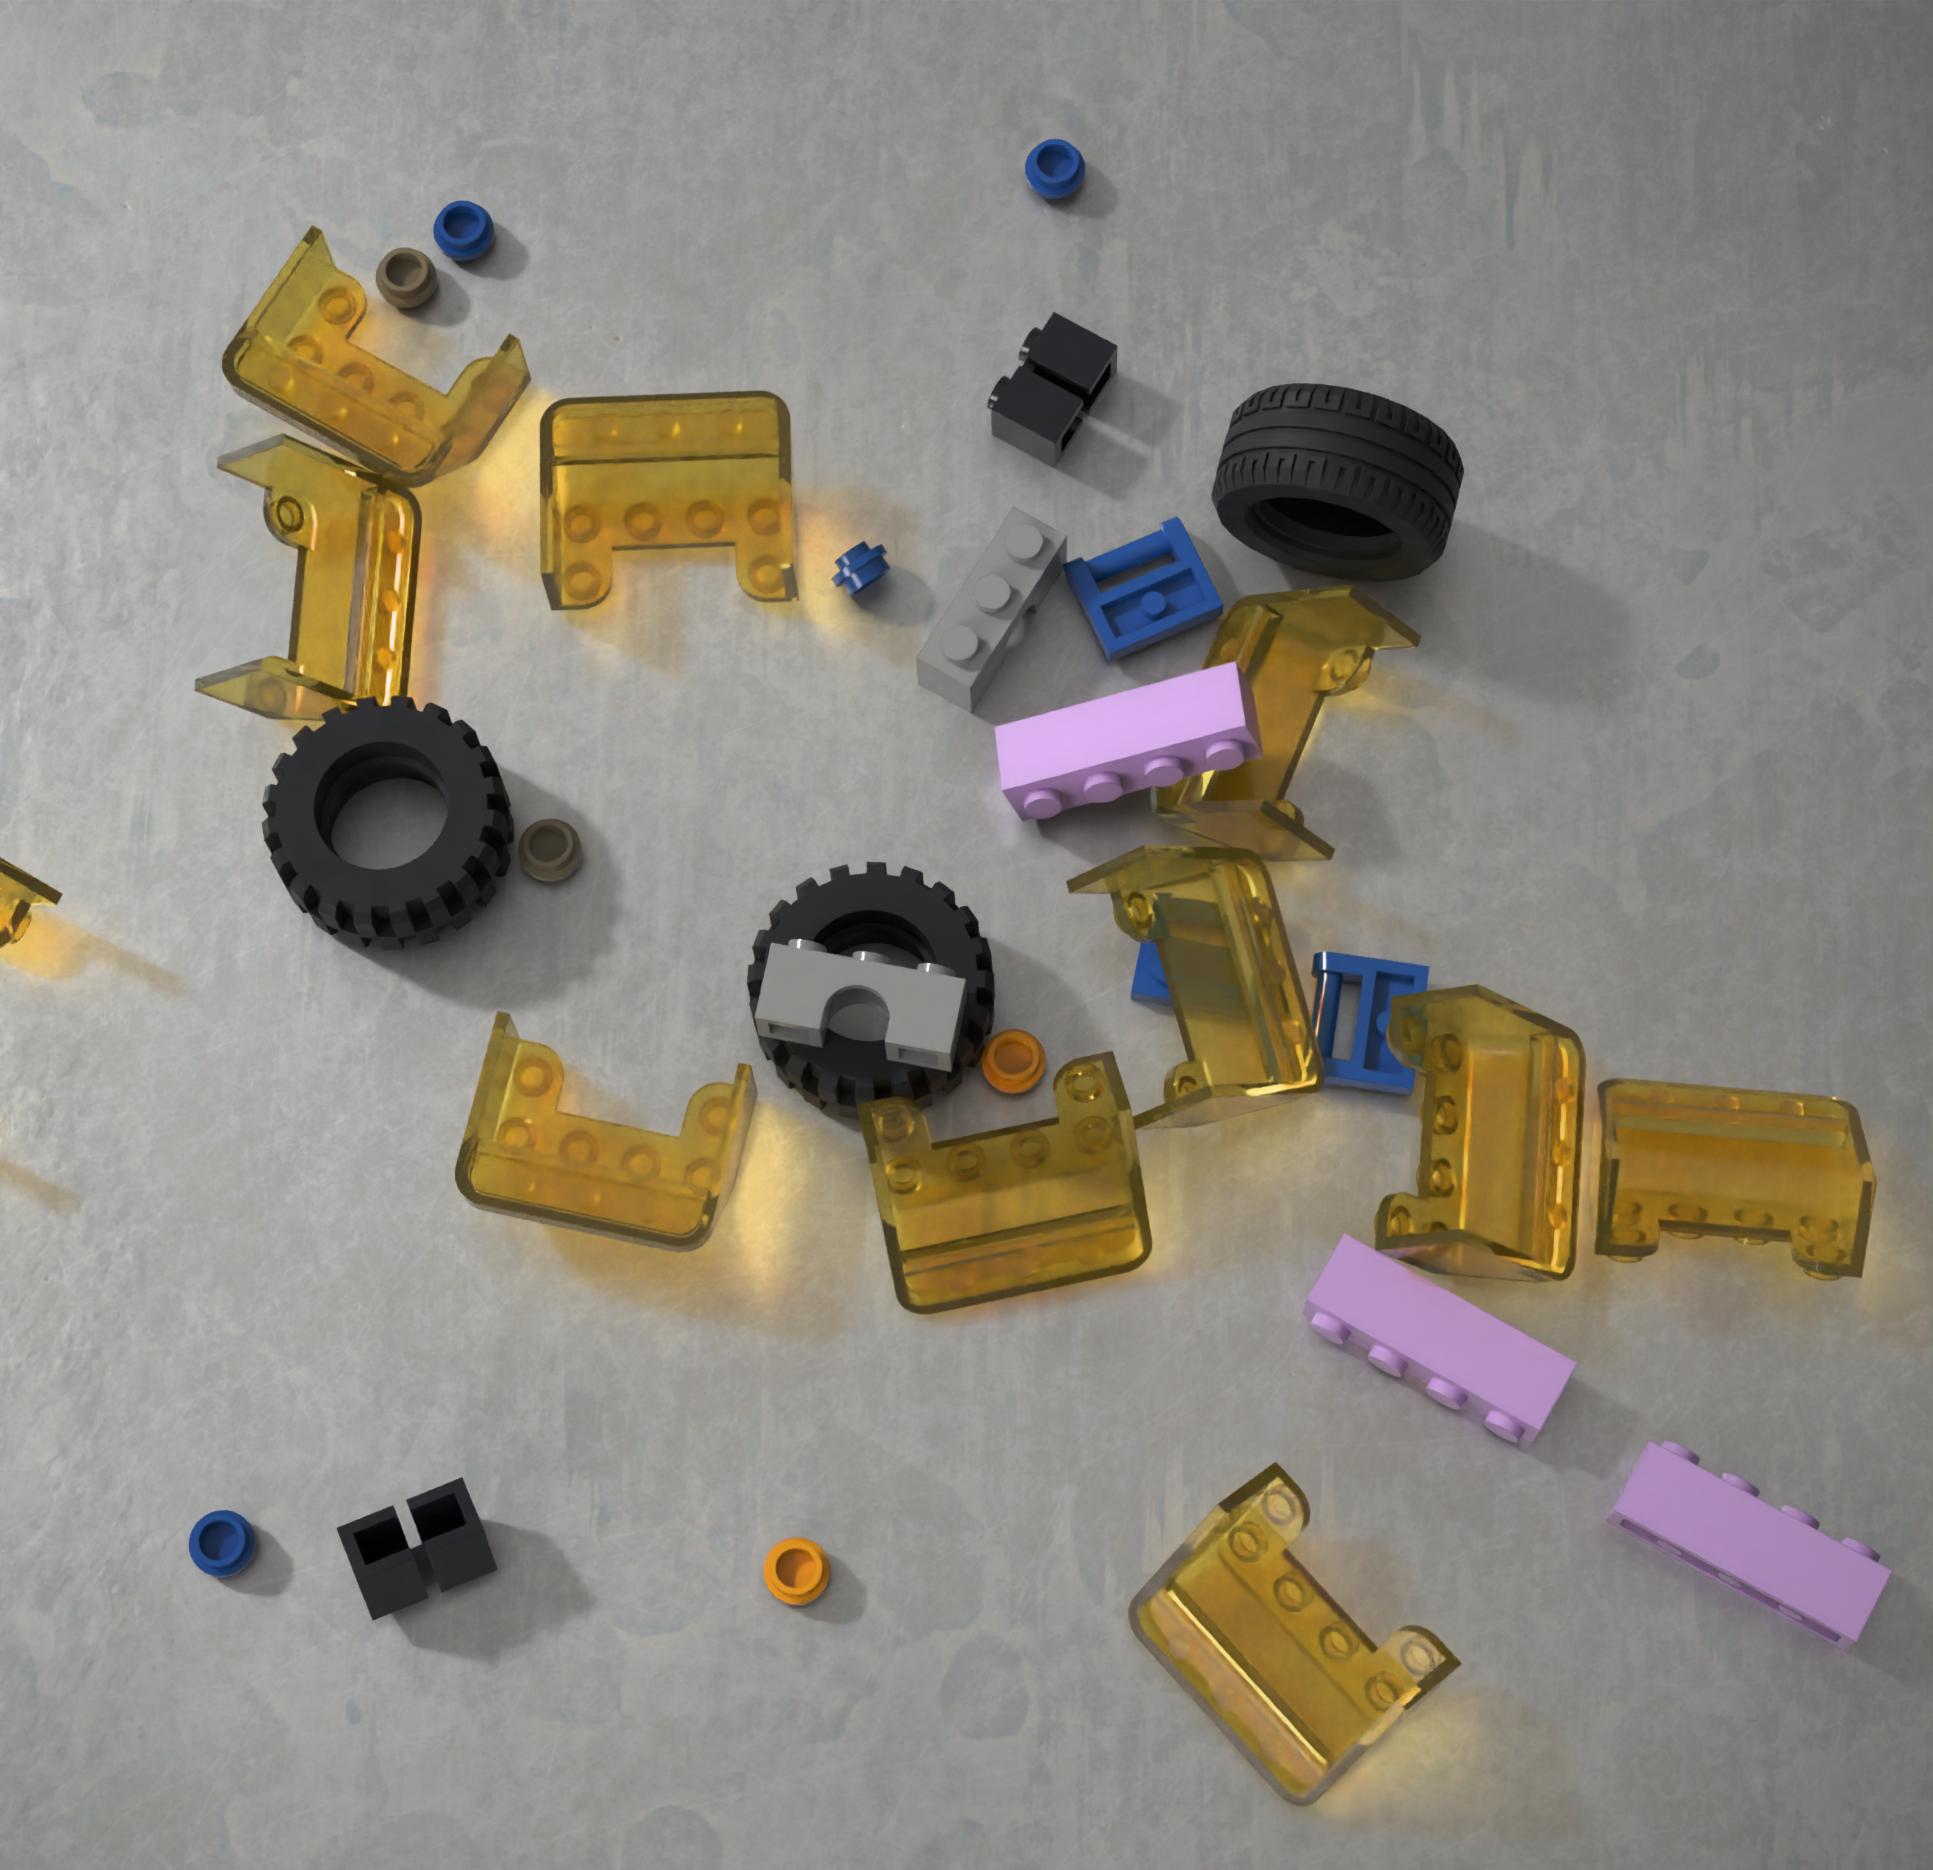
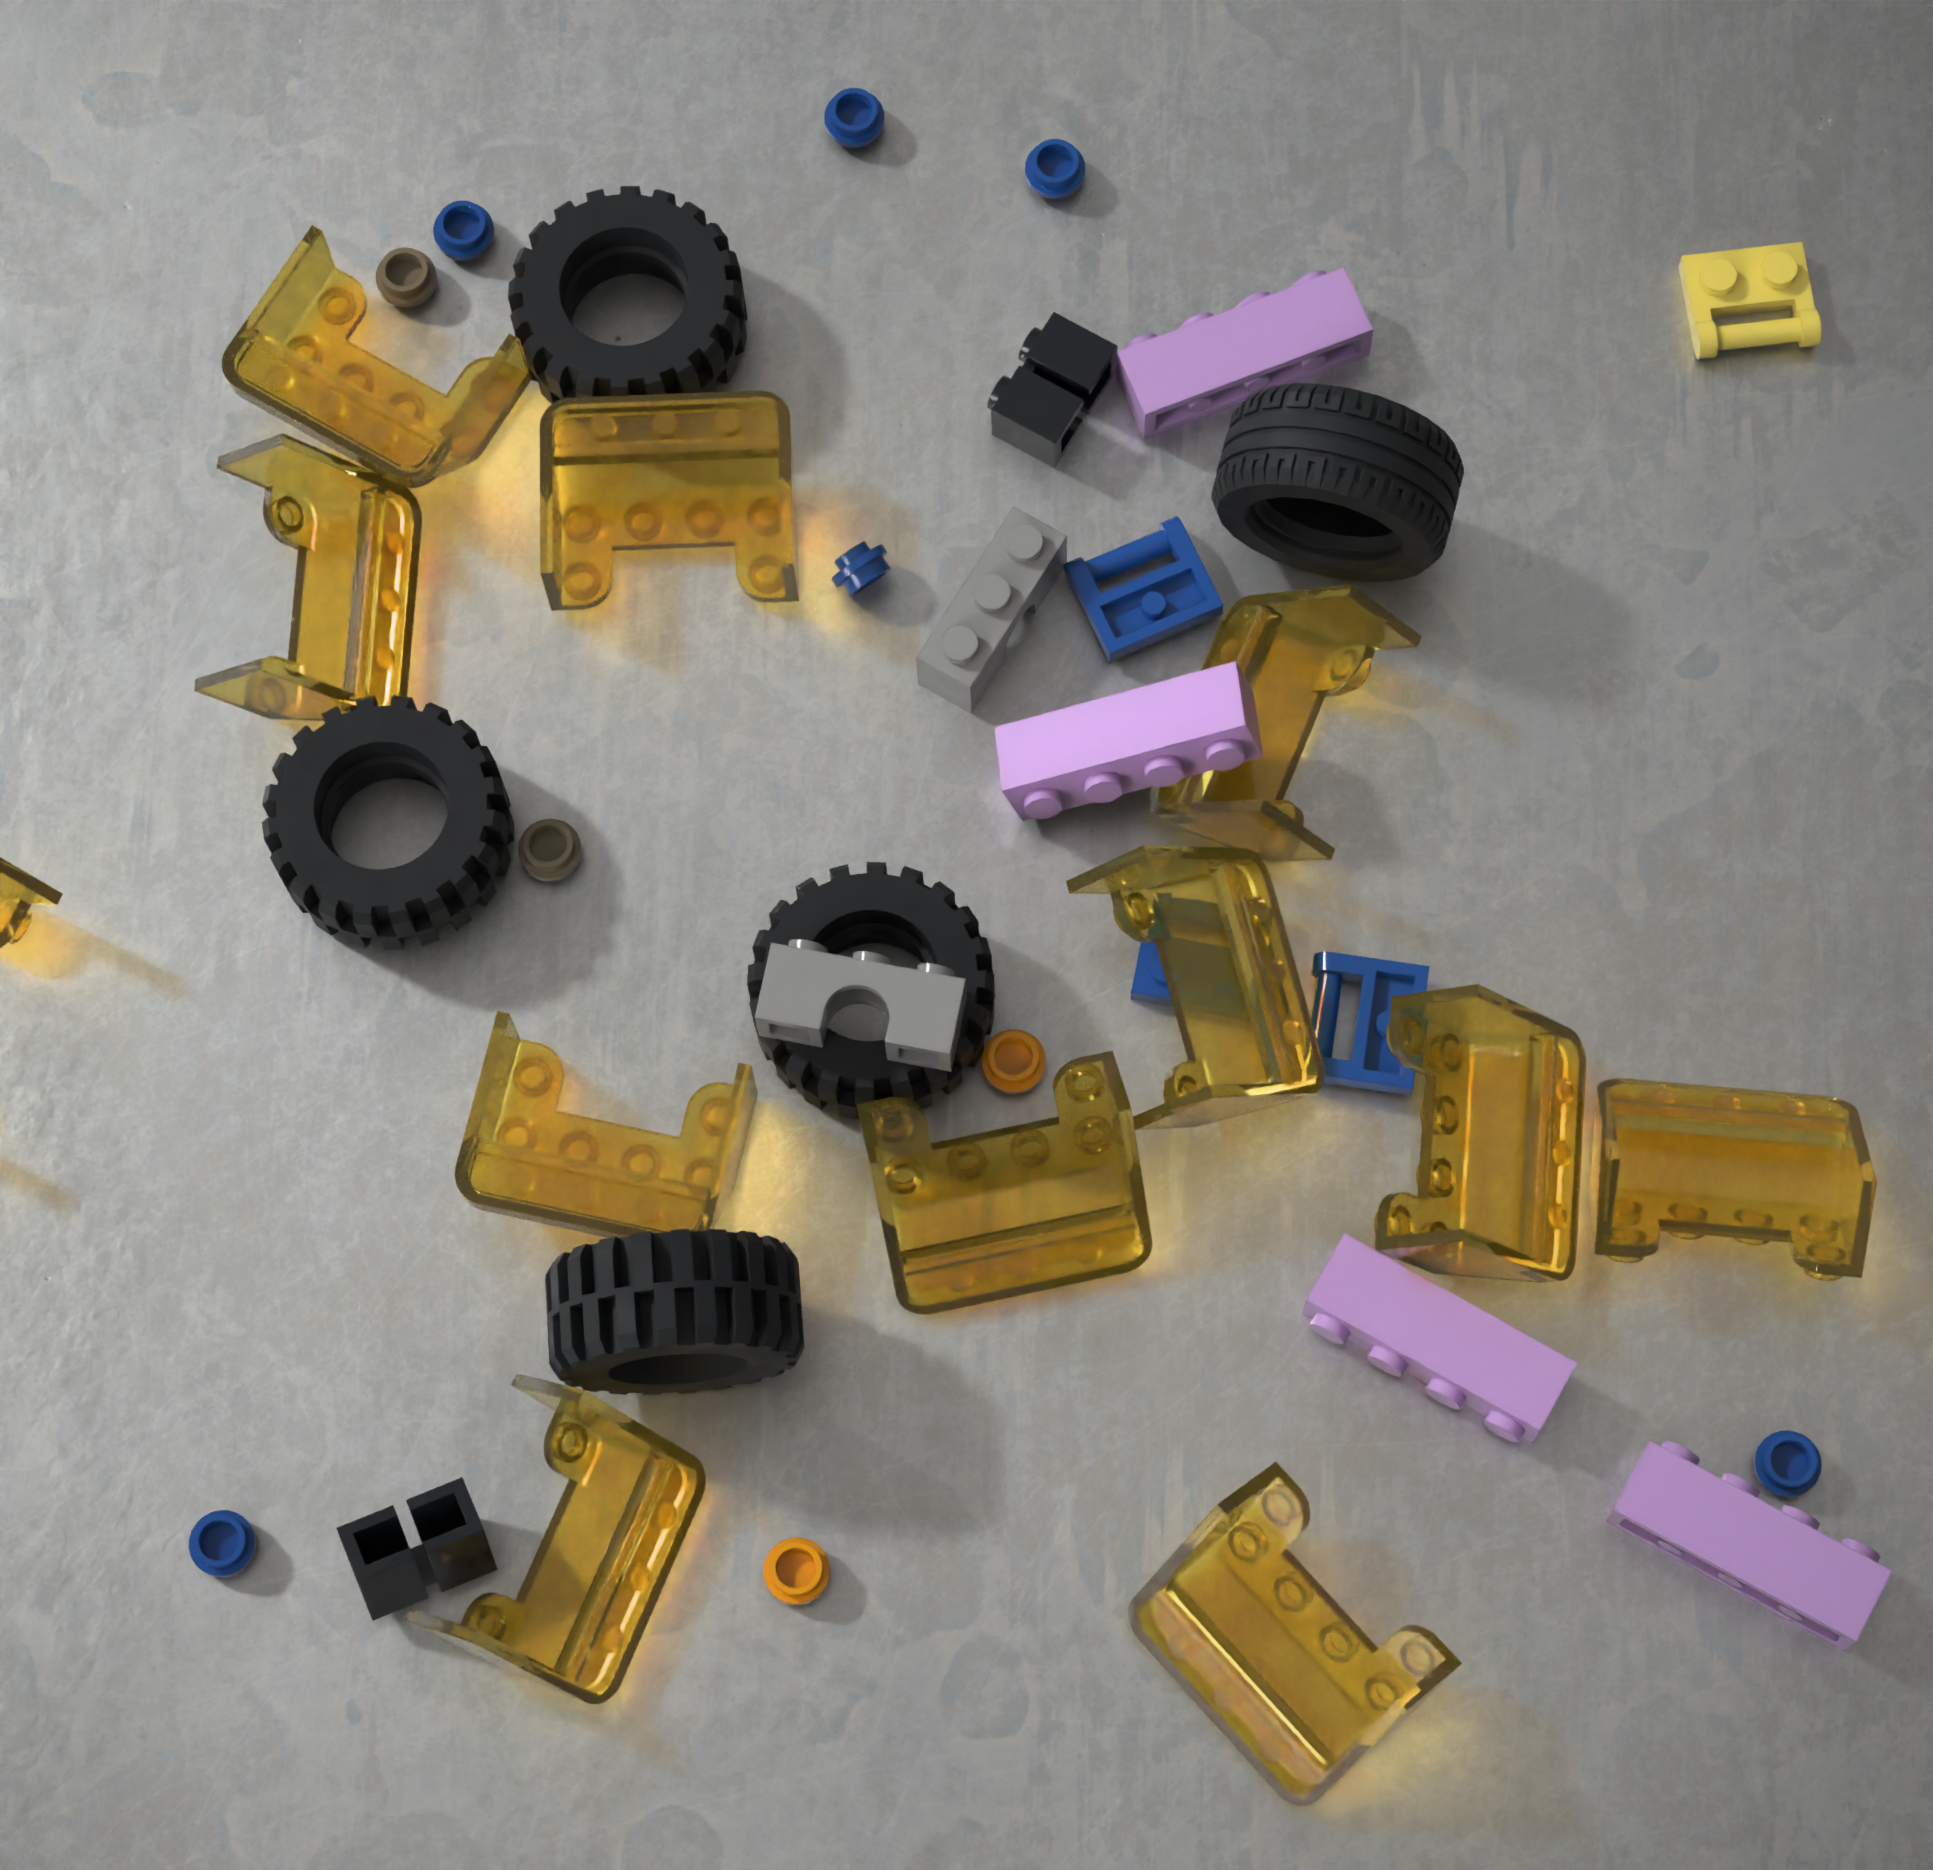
none -> clear yellow windscreen [405,1373,706,1704]
none -> black tyre [508,186,748,432]
none -> black tyre [545,1229,805,1395]
none -> blue plate [824,88,885,148]
none -> lavender brick [1116,267,1374,439]
none -> light yellow plate [1678,242,1822,359]
none -> blue plate [1753,1430,1822,1498]

